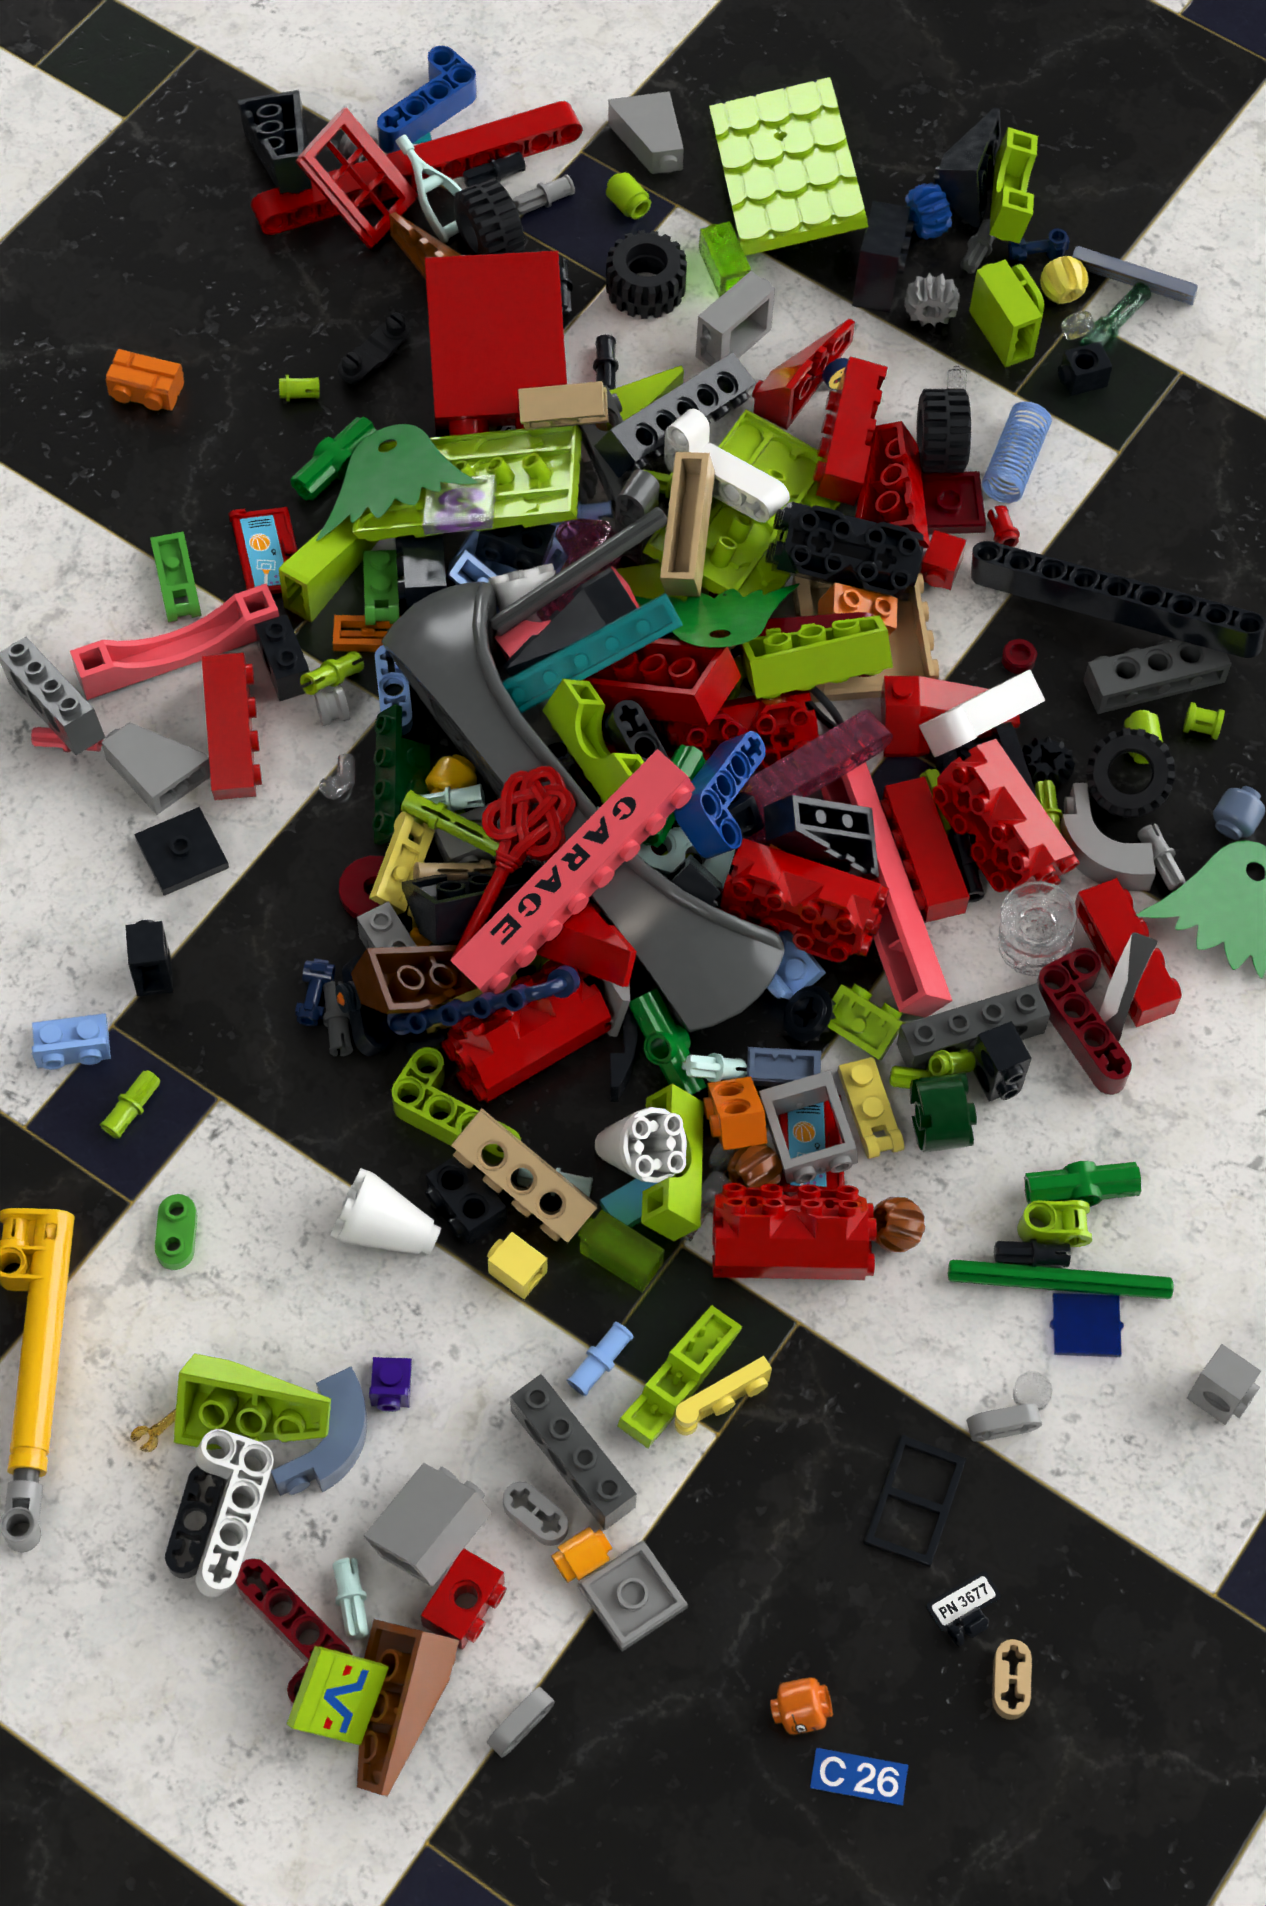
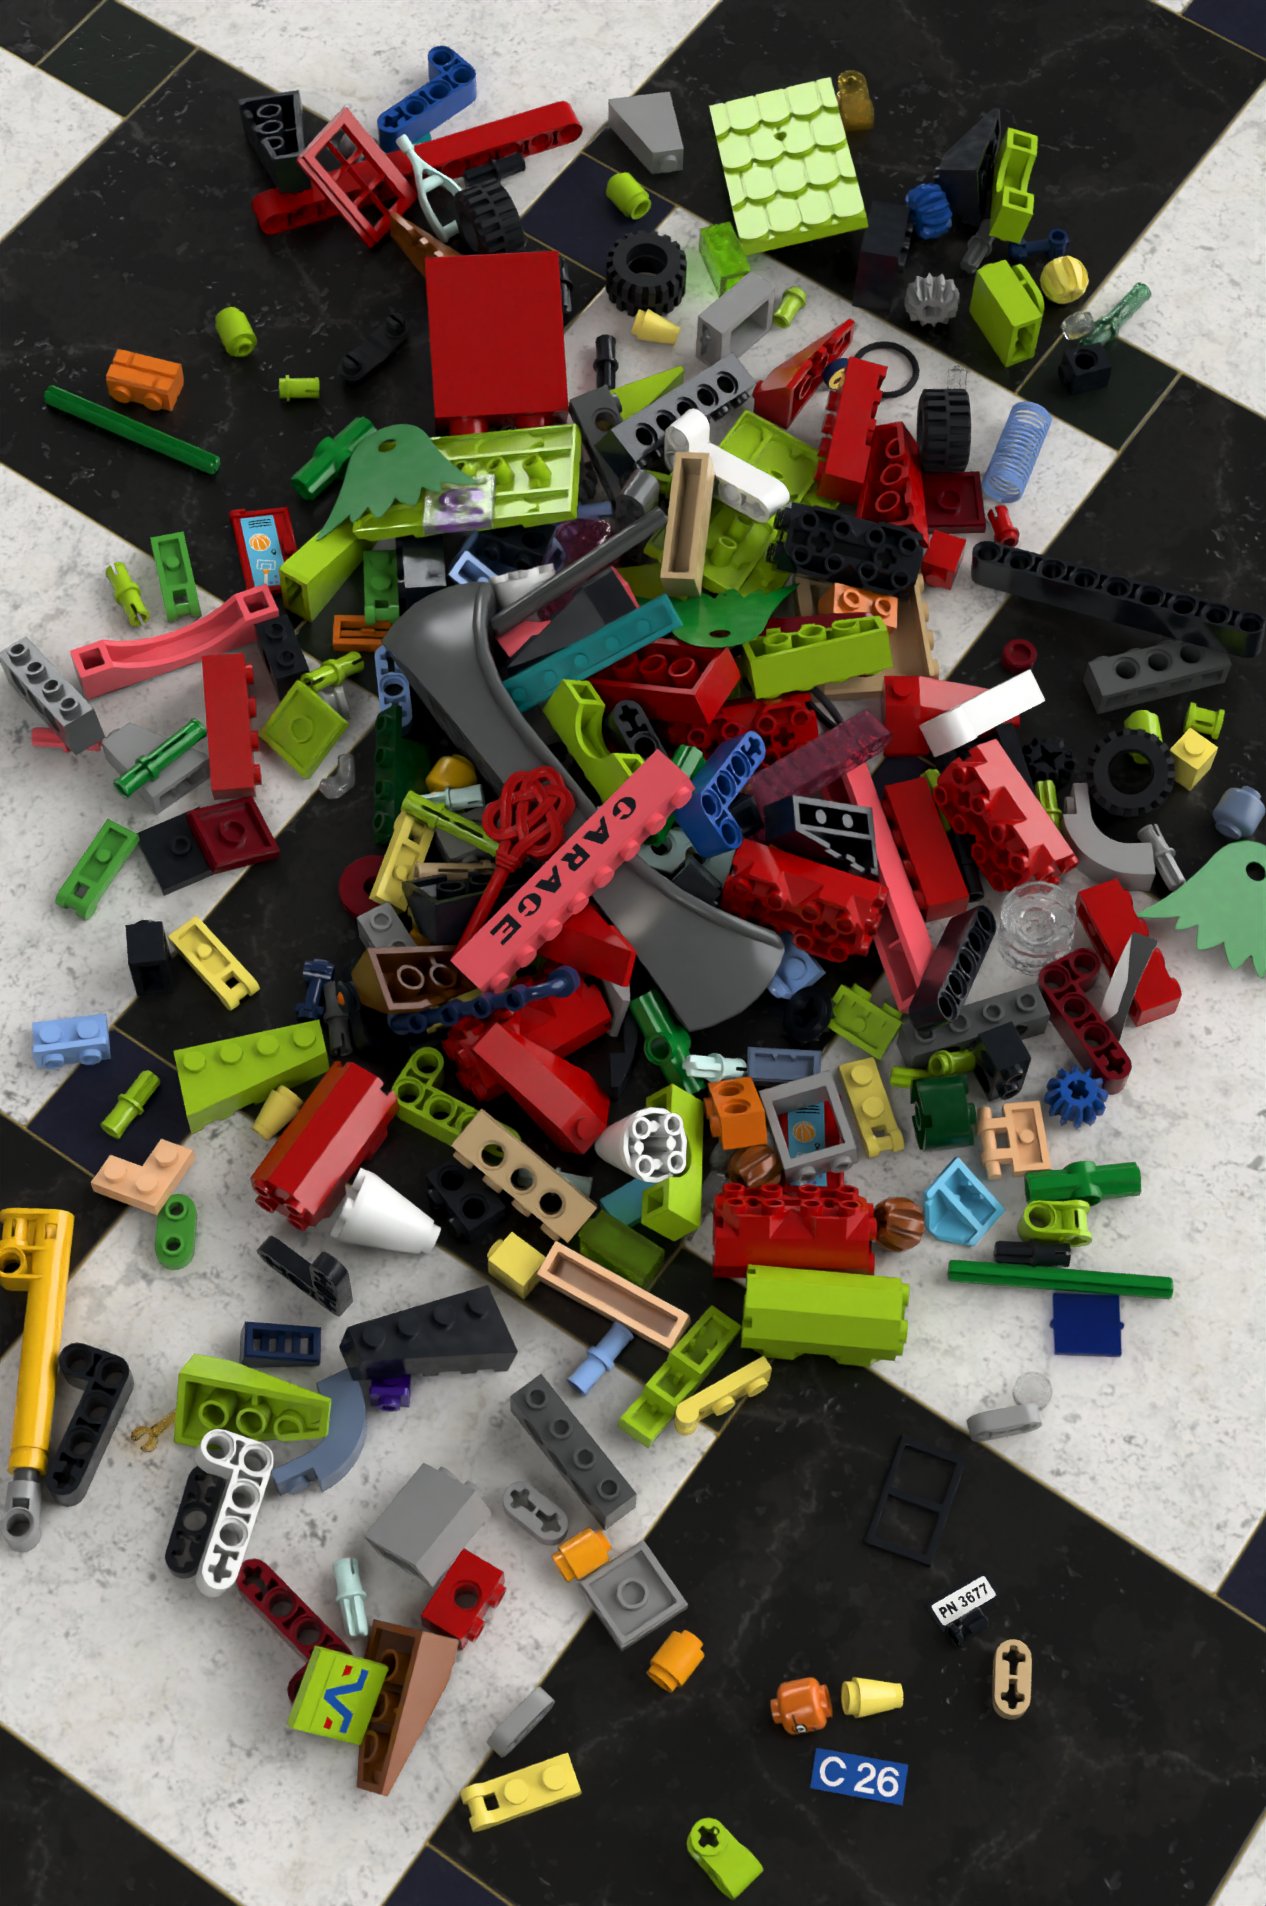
light grey axle [513,175,575,215] -> none
tan piece [518,381,609,430] -> none
sand blue tile [1072,246,1198,305] -> none
light grey brick [1187,1344,1261,1425] -> none
none -> green axle [43,385,221,475]
none -> black beam [46,1342,134,1507]
none -> bright green plate [55,819,140,920]
none -> light nougat plate [91,1139,196,1215]
none -> lime pin [105,562,150,627]
none -> green pin [113,718,207,799]
none -> light yellow plate [168,915,260,1011]
none -> lime wedge [174,1020,329,1134]
none -> dark red tile [185,795,280,875]
none -> lime brick [215,307,257,357]
none -> dark blue slope [239,1321,321,1368]
none -> red brick [250,1061,399,1232]
none -> light yellow cone [251,1085,304,1141]
none -> black beam [257,1236,353,1317]
none -> lime plate [258,680,350,779]
none -> black wedge [339,1285,518,1381]
none -> light yellow plate [460,1752,581,1832]
none -> red wedge [469,1022,611,1155]
none -> light nougat brick [537,1241,691,1353]
none -> light yellow cone [631,309,681,346]
none -> light orange brick [647,1630,705,1693]
none -> lime piece [686,1818,763,1900]
none -> lime brick [741,1264,910,1367]
none -> lime pin [772,286,807,329]
none -> clear yellow piece [836,70,874,132]
none -> light yellow cone [841,1677,903,1718]
none -> black tyre [855,341,920,398]
none -> black beam [909,905,997,1034]
none -> medium azure slope [923,1157,1006,1246]
none -> light nougat plate [975,1101,1051,1180]
none -> blue gear [1044,1064,1108,1130]
none -> light yellow brick [1169,728,1218,791]

